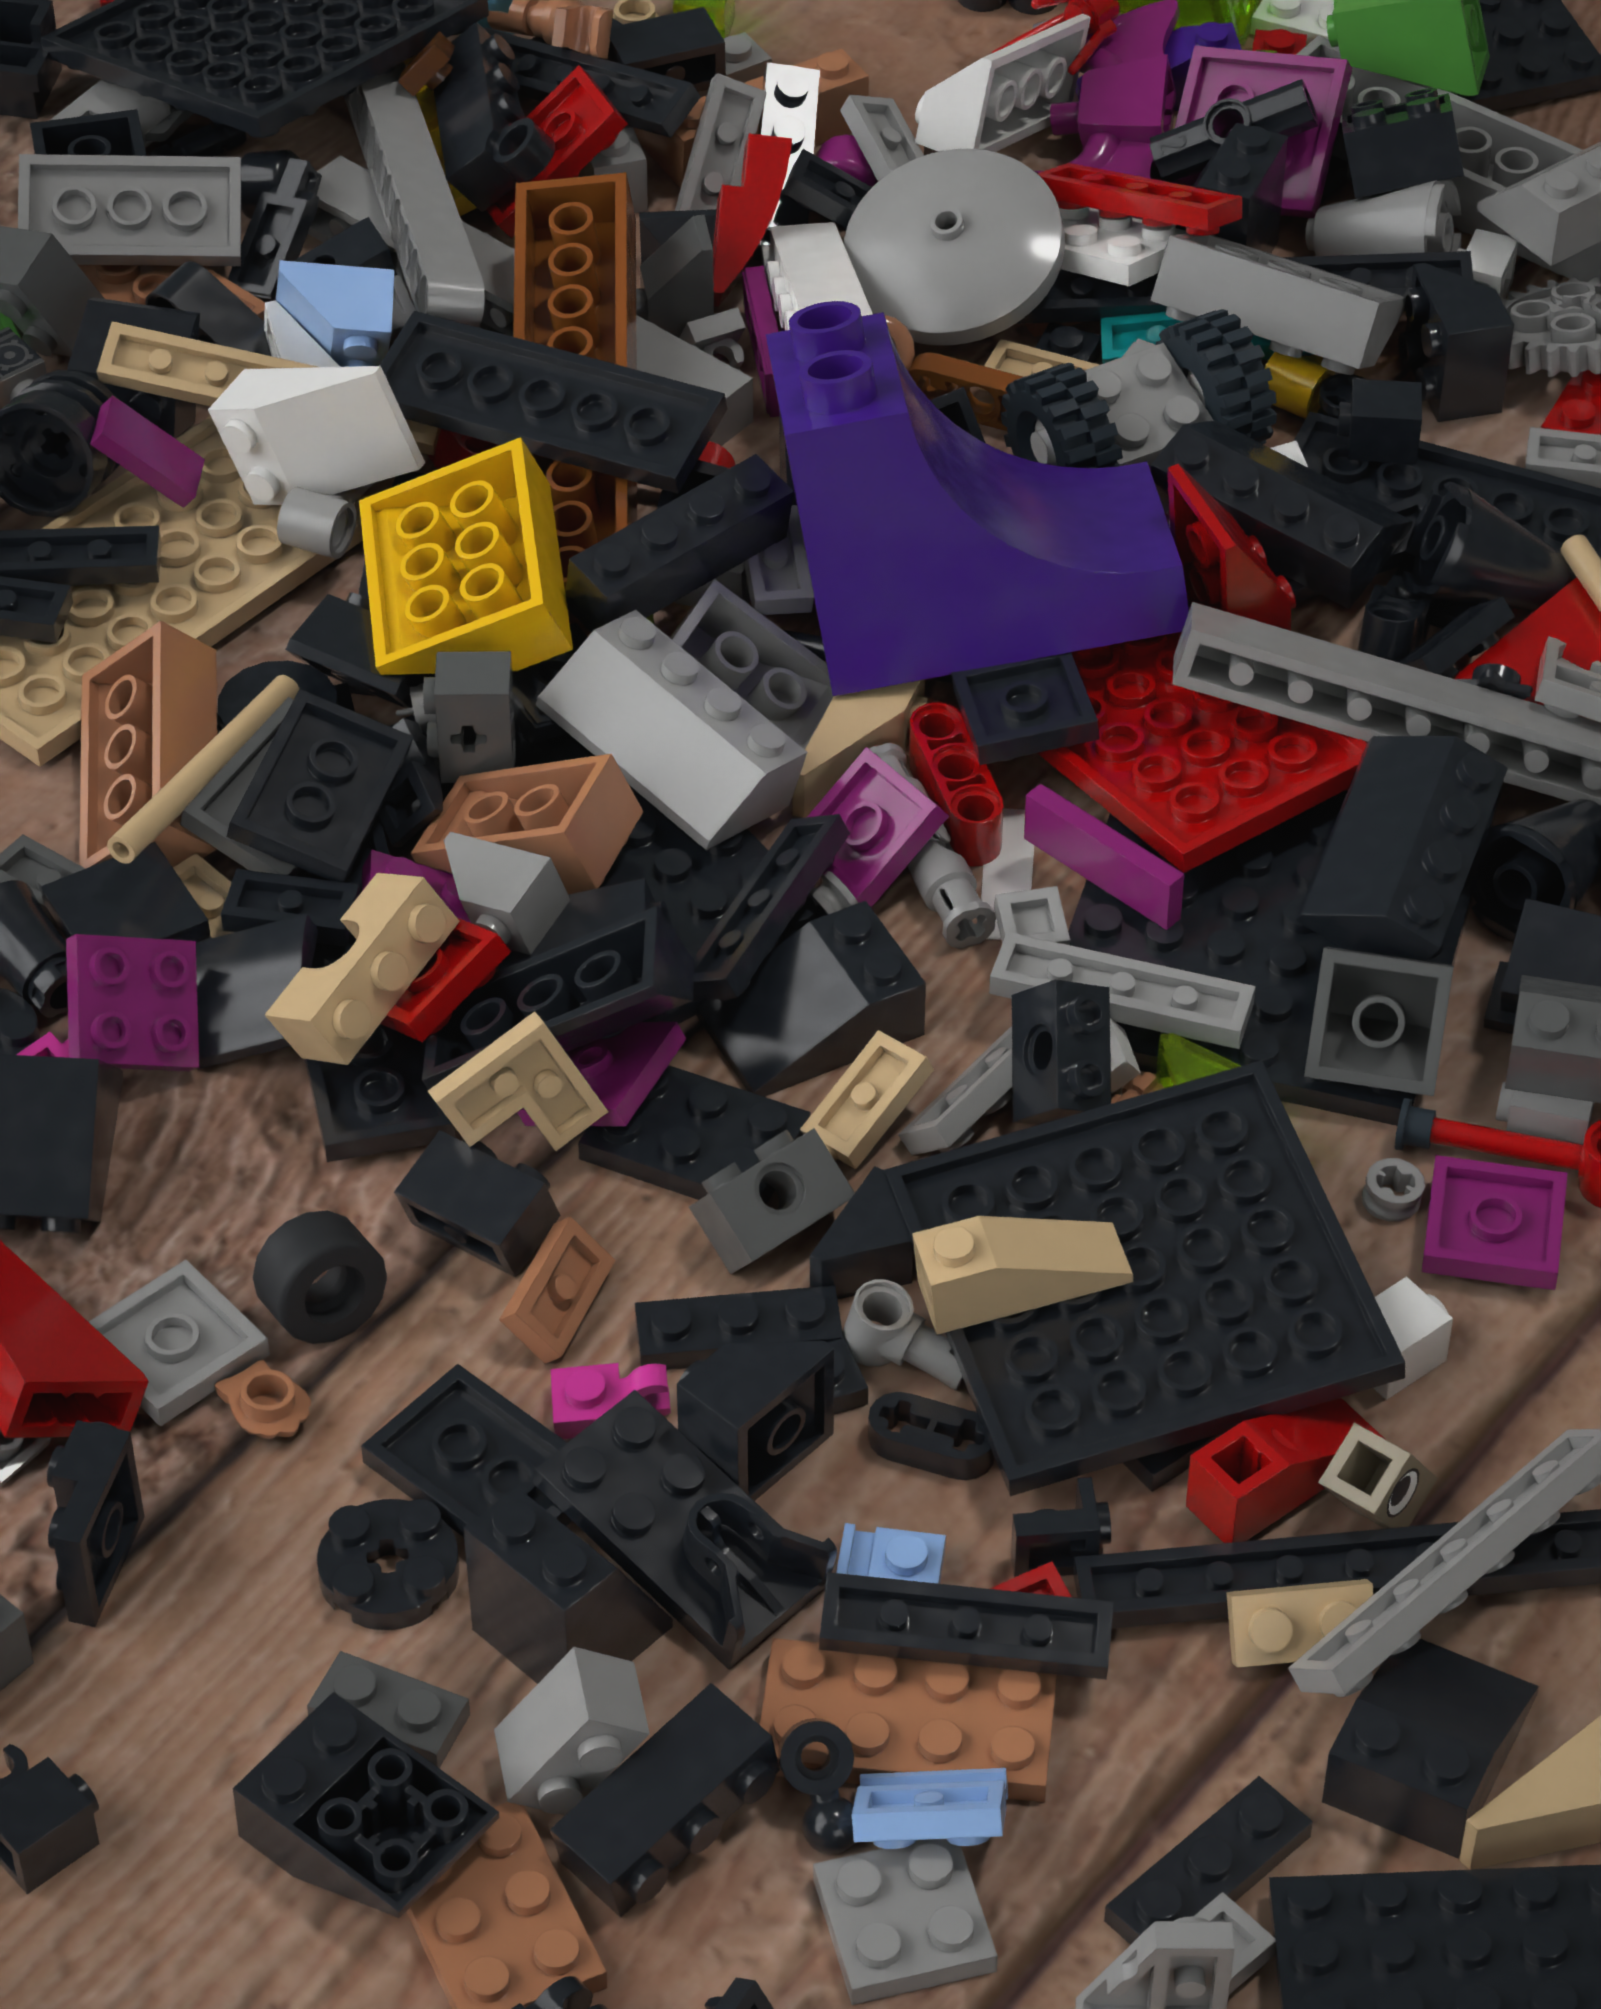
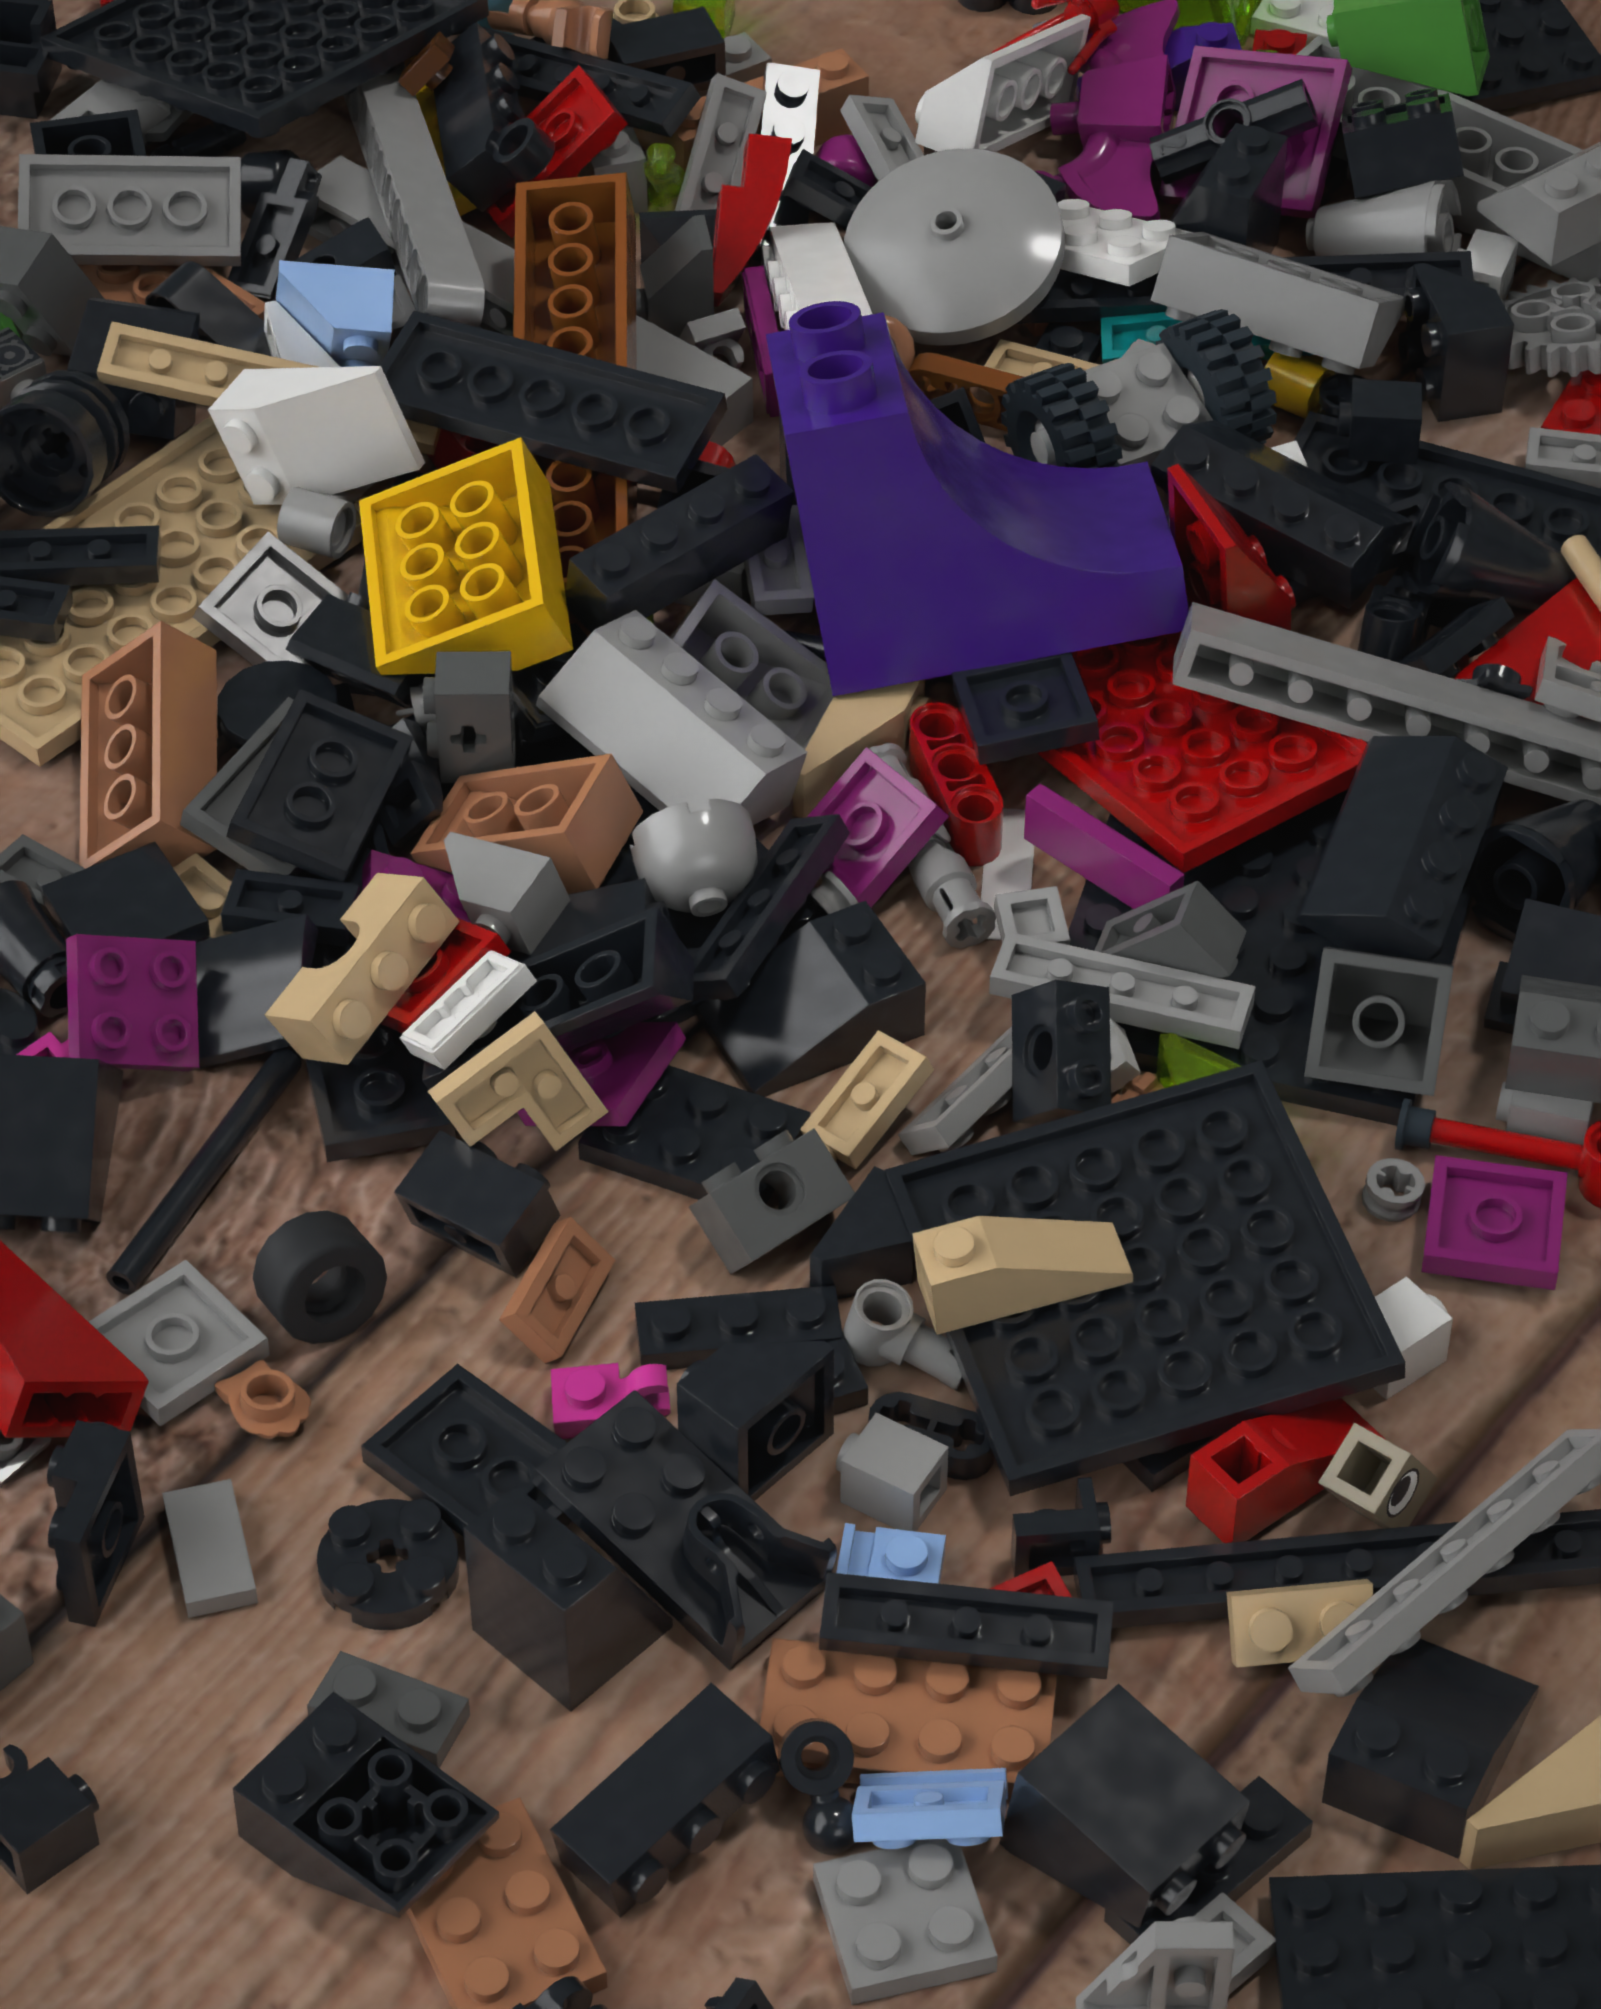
magenta tile [90,395,205,508] -> none
tan piece [107,675,299,864] -> none
light grey brick [494,1647,650,1815] -> none
red plate [1038,163,1242,236] -> none
none -> black piece [106,1047,302,1295]
none -> light grey tile [162,1479,258,1618]
none -> flat silver plate [193,532,348,665]
none -> white plate [400,950,537,1070]
none -> light grey cylinder [630,799,758,917]
none -> clear neon green arm [643,143,685,207]
none -> light grey brick [836,1413,949,1532]
none -> black slope [999,1683,1251,1928]
none -> dark grey slope [1094,881,1247,980]

